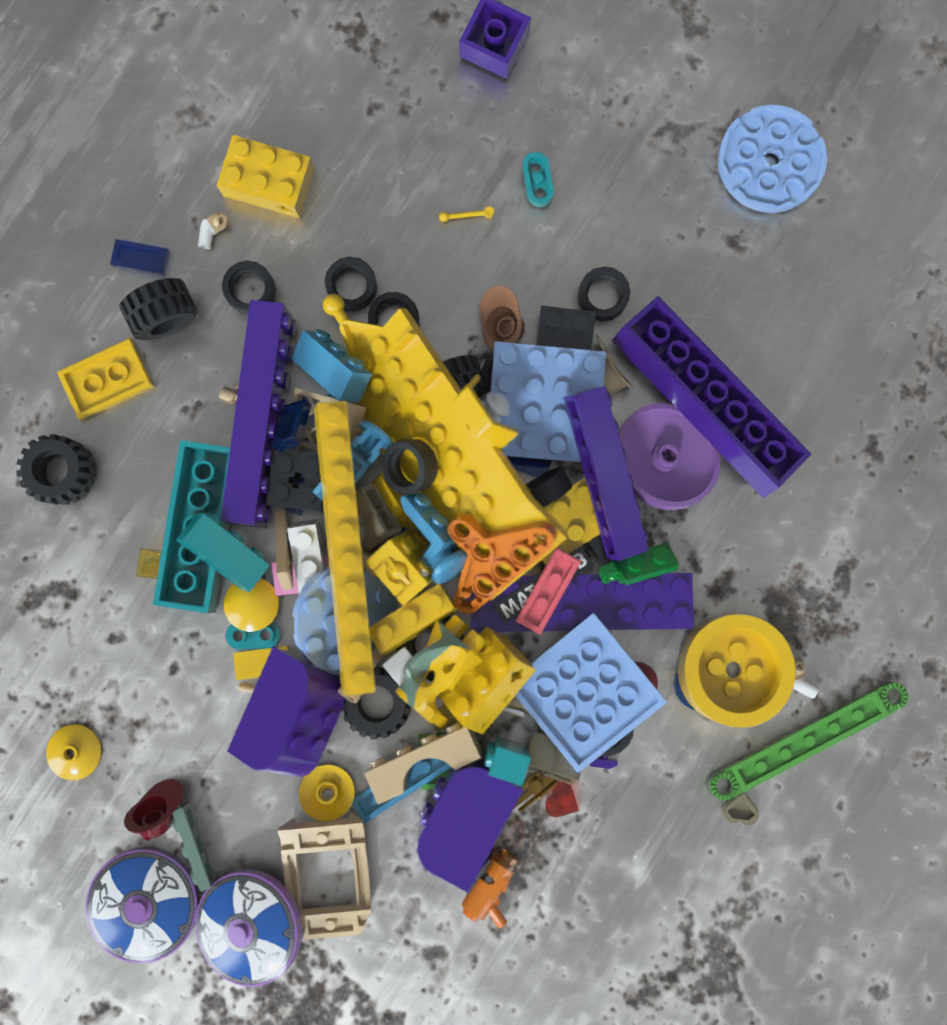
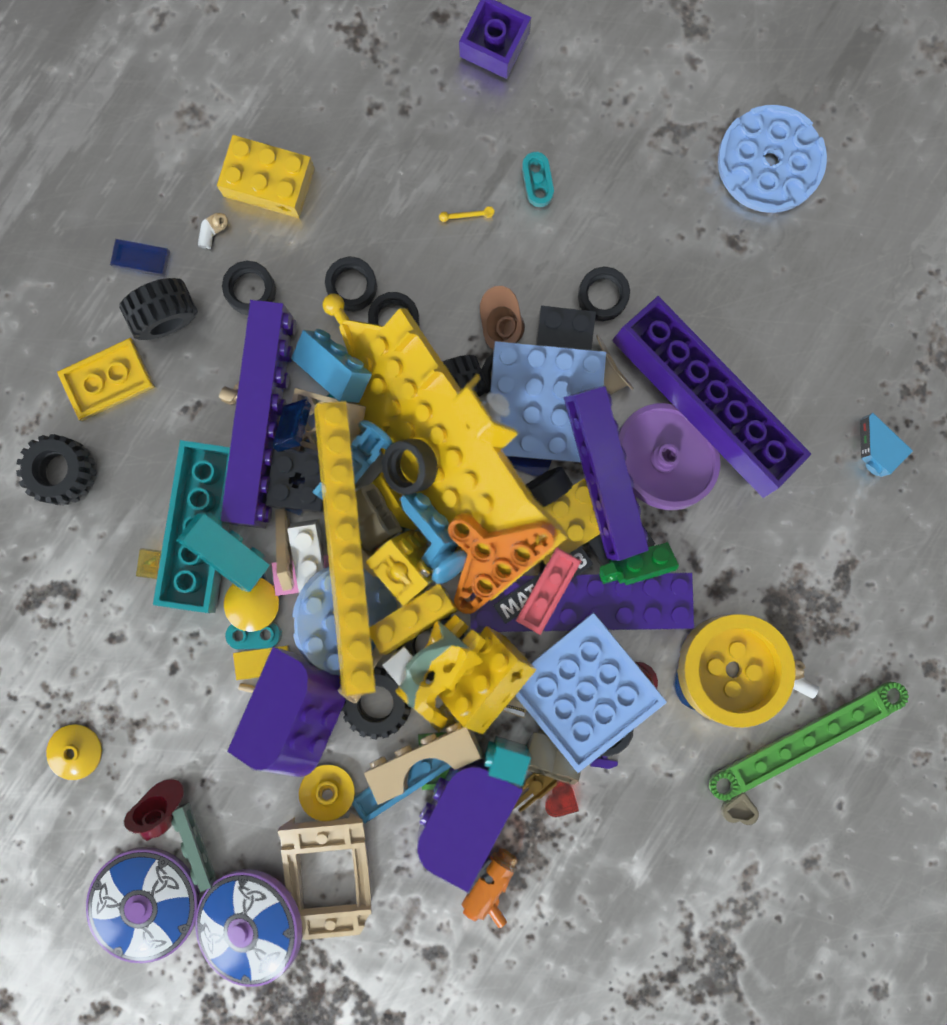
none -> dark azure slope [860,413,913,477]

